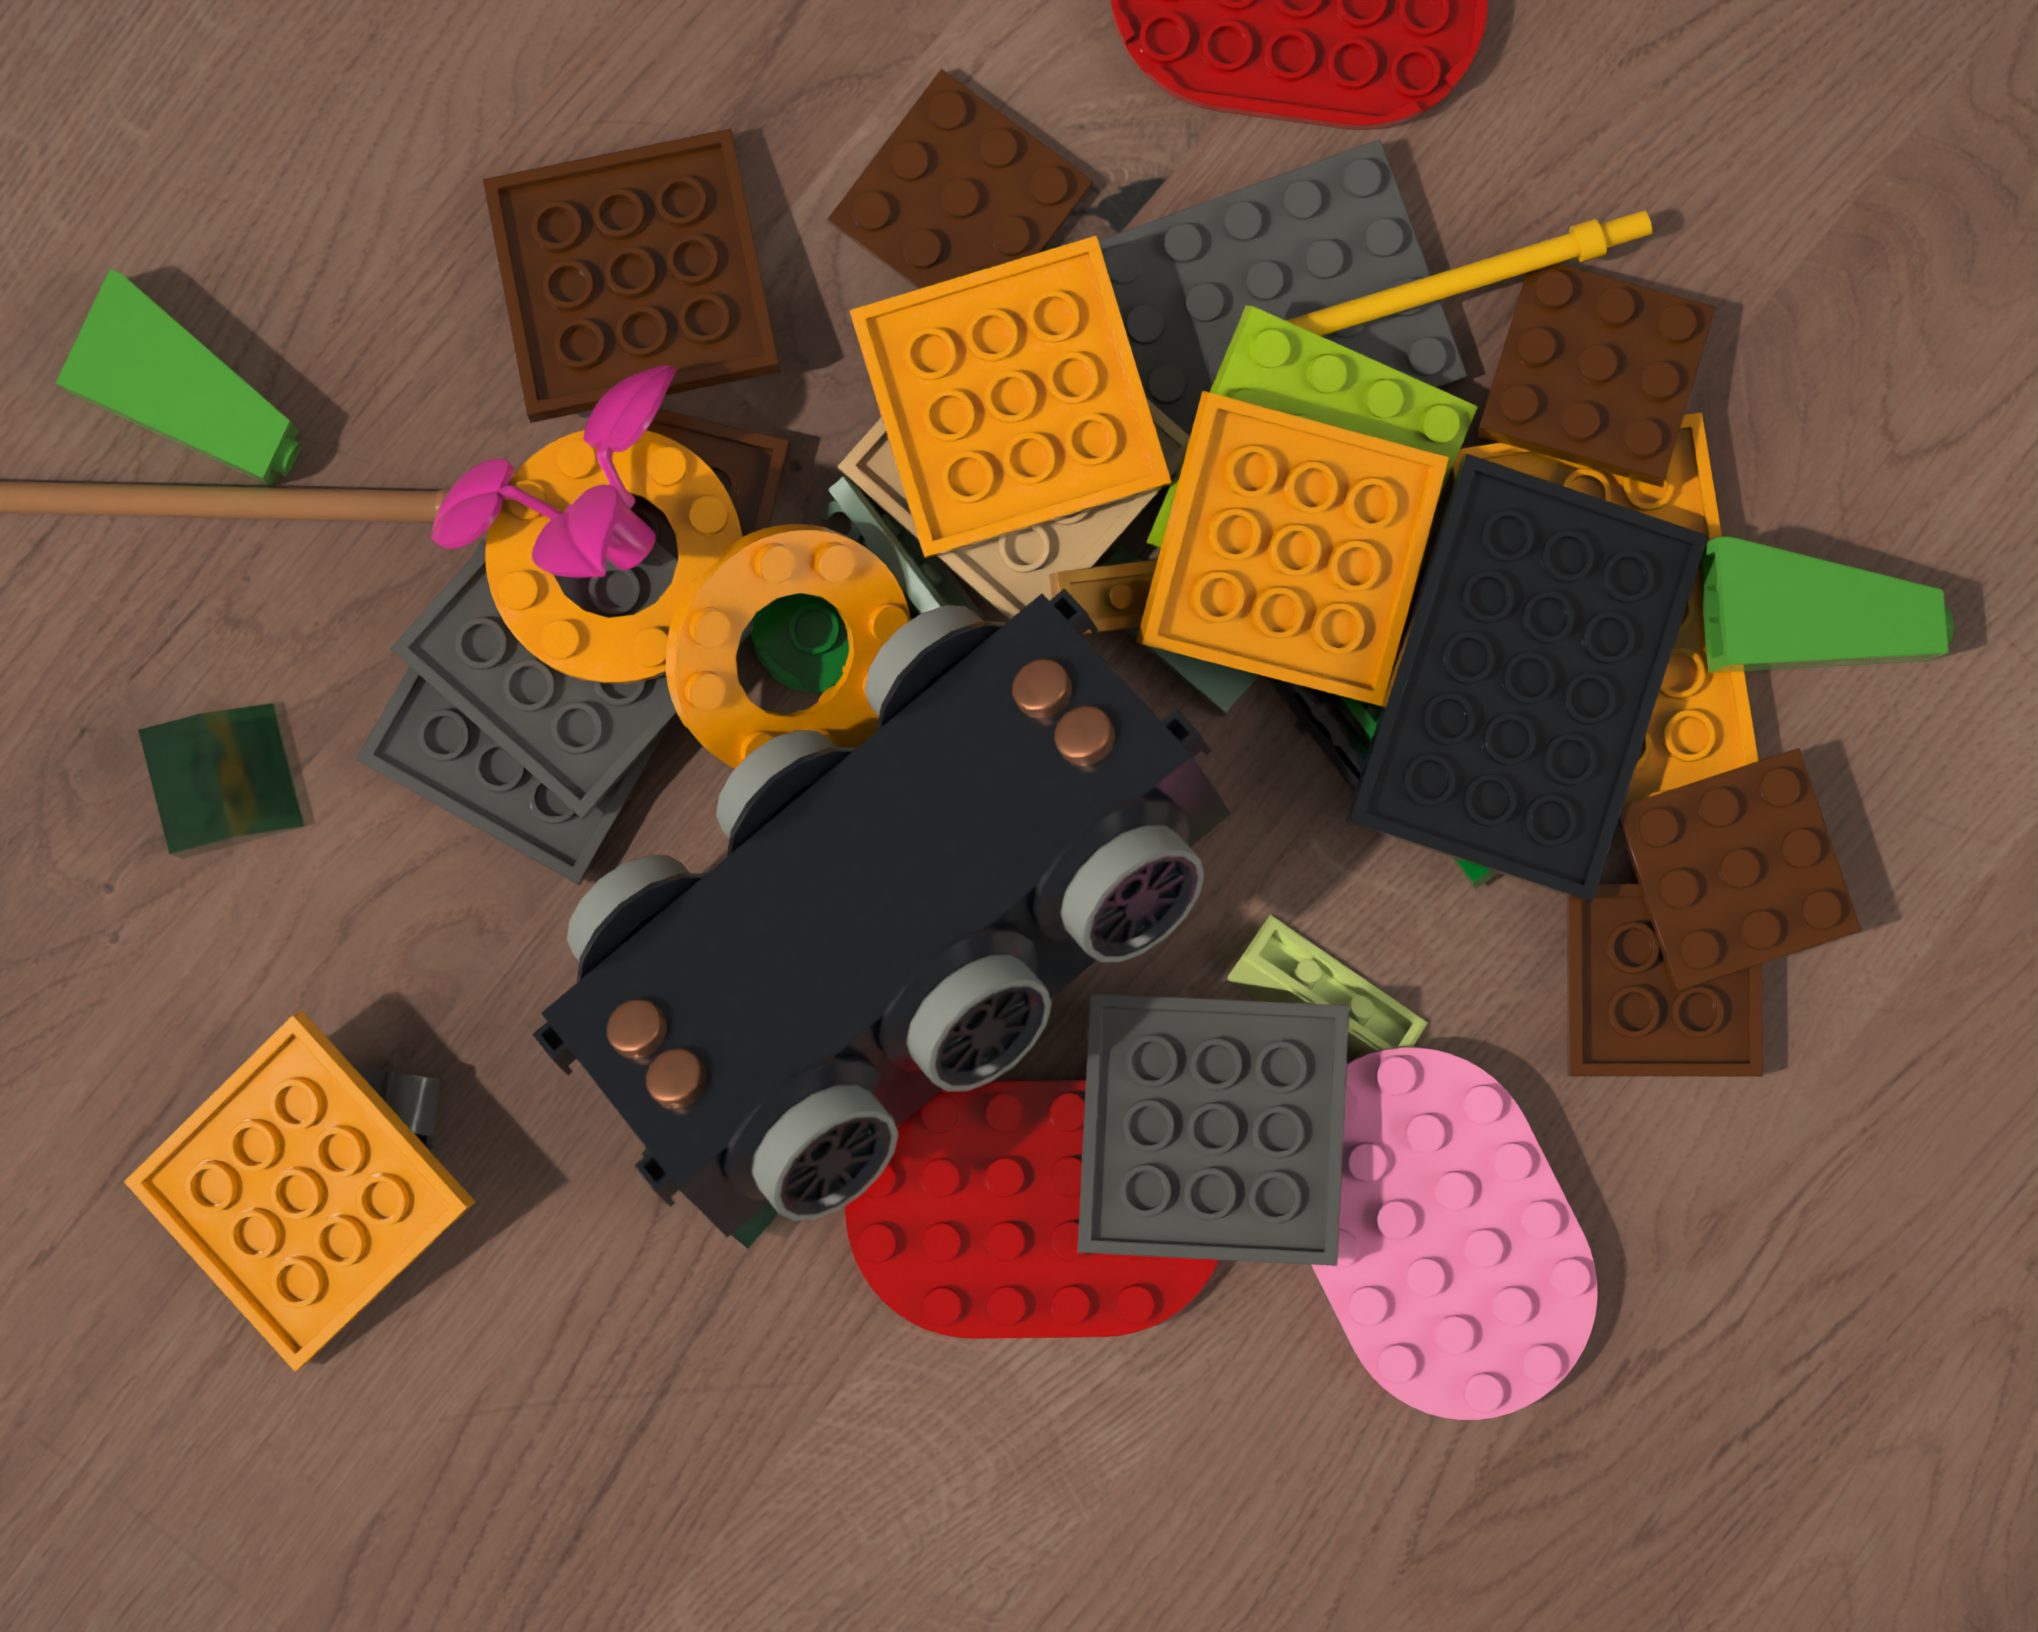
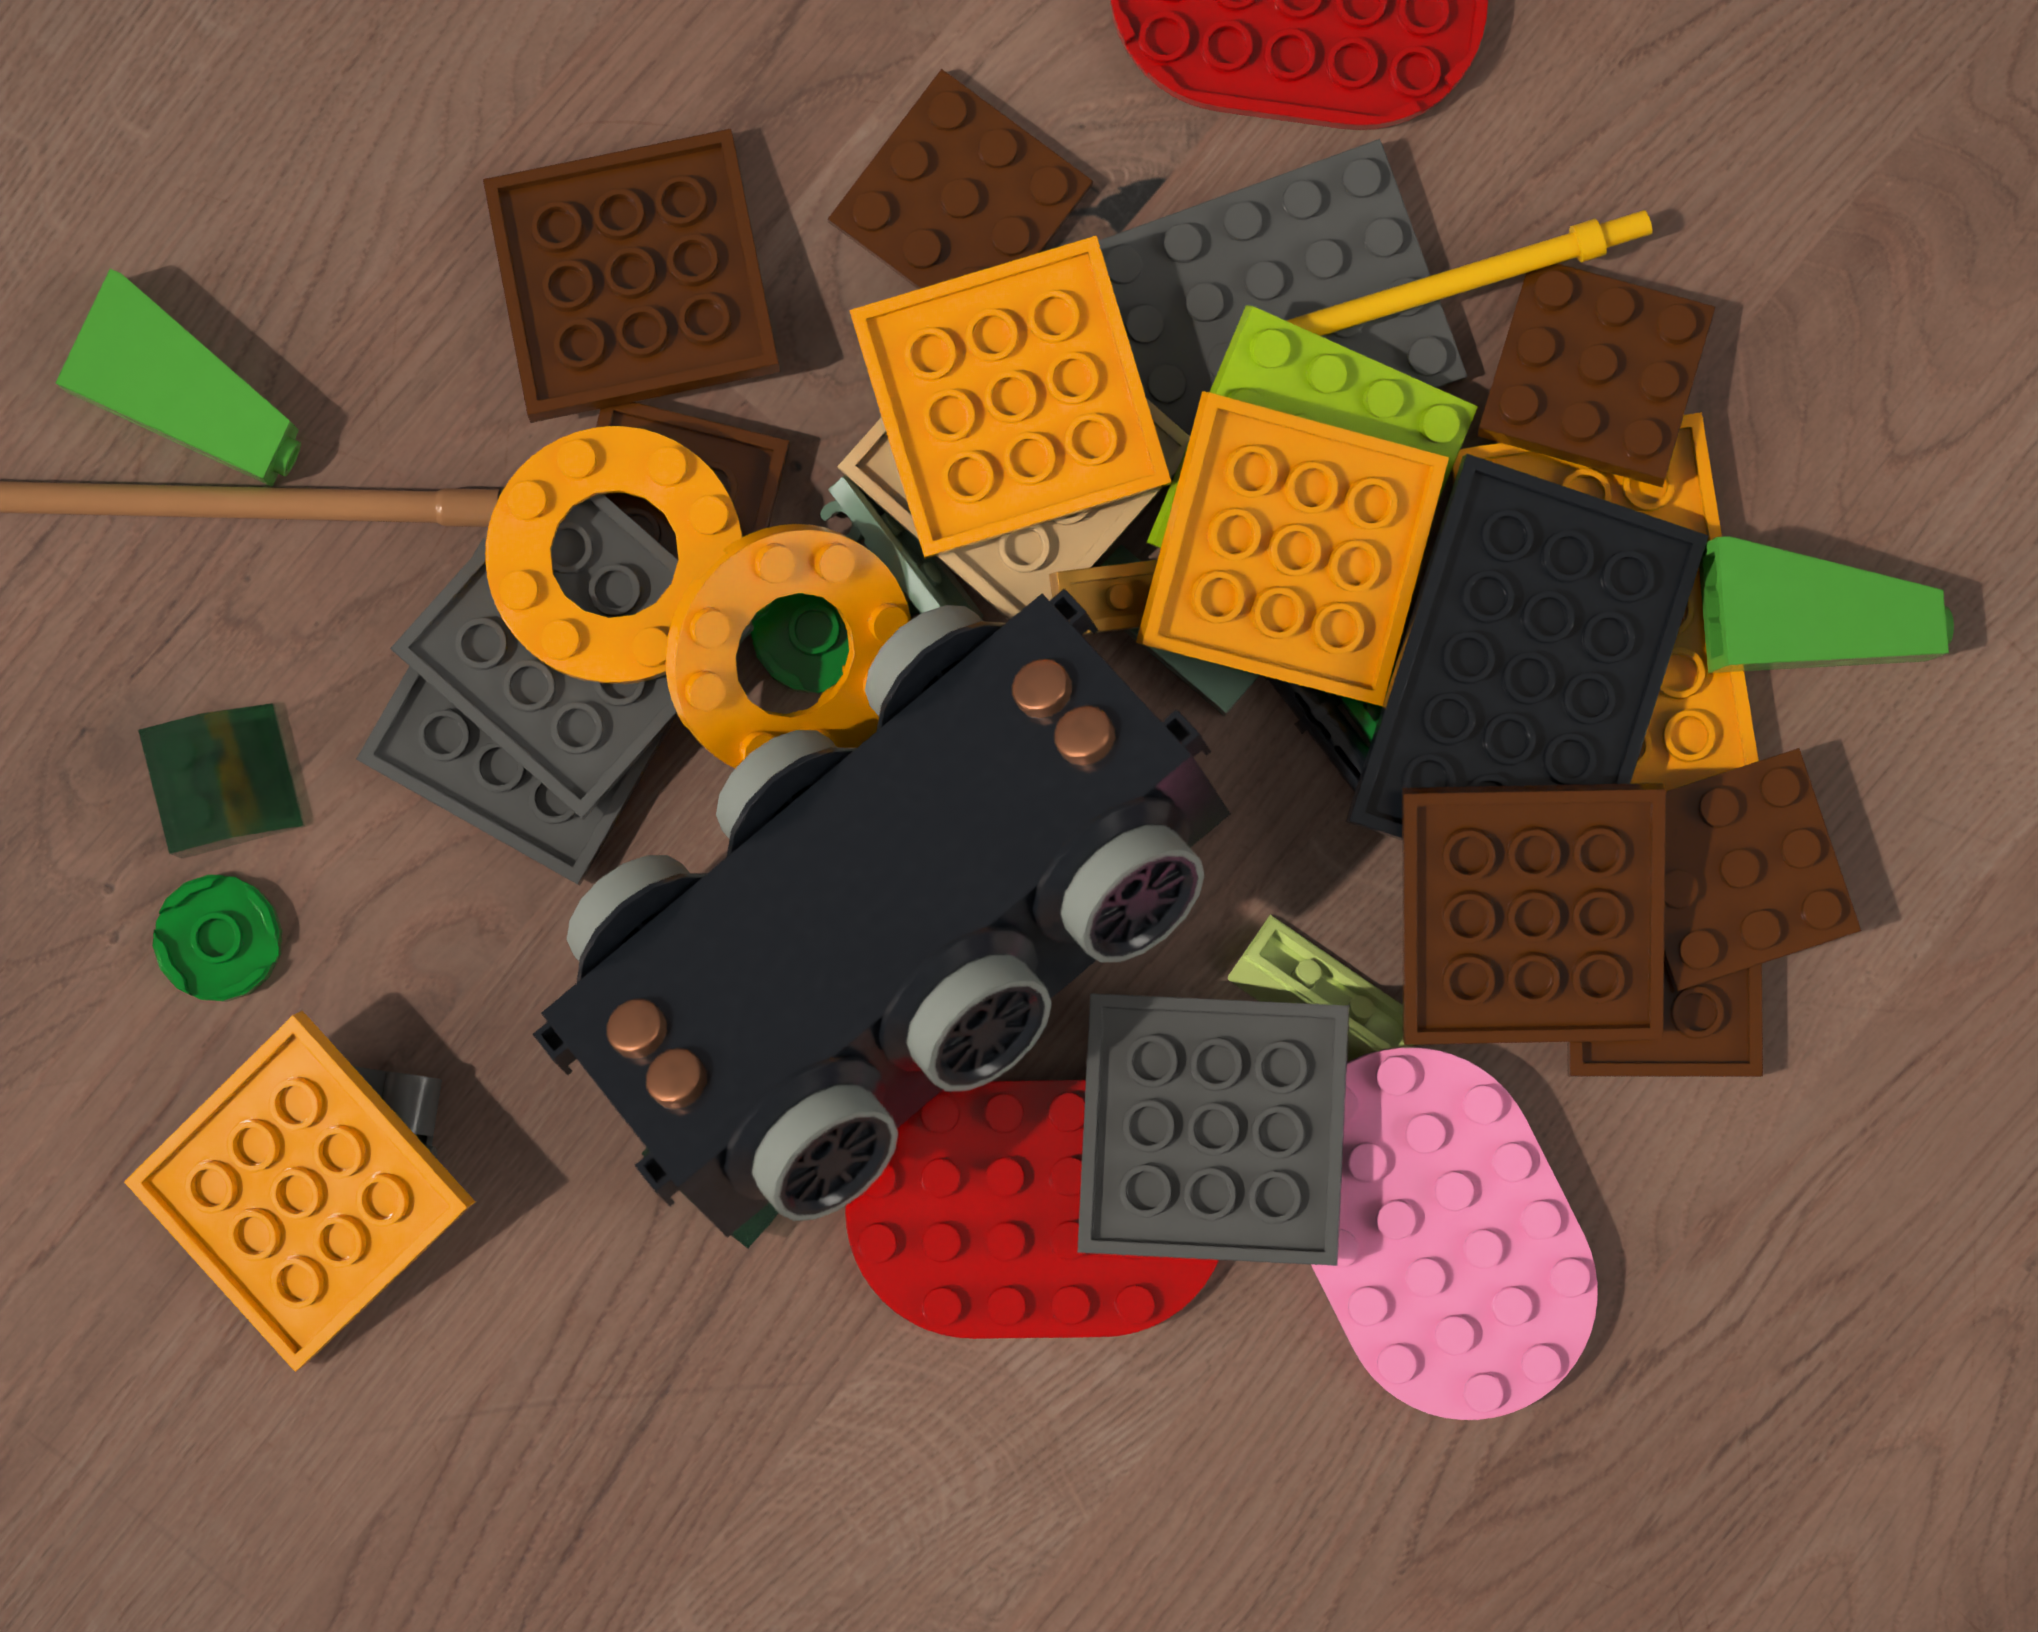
dark pink plant [430,365,678,577] -> none
none -> green tile [152,874,282,1002]
none -> reddish brown plate [1402,783,1666,1045]

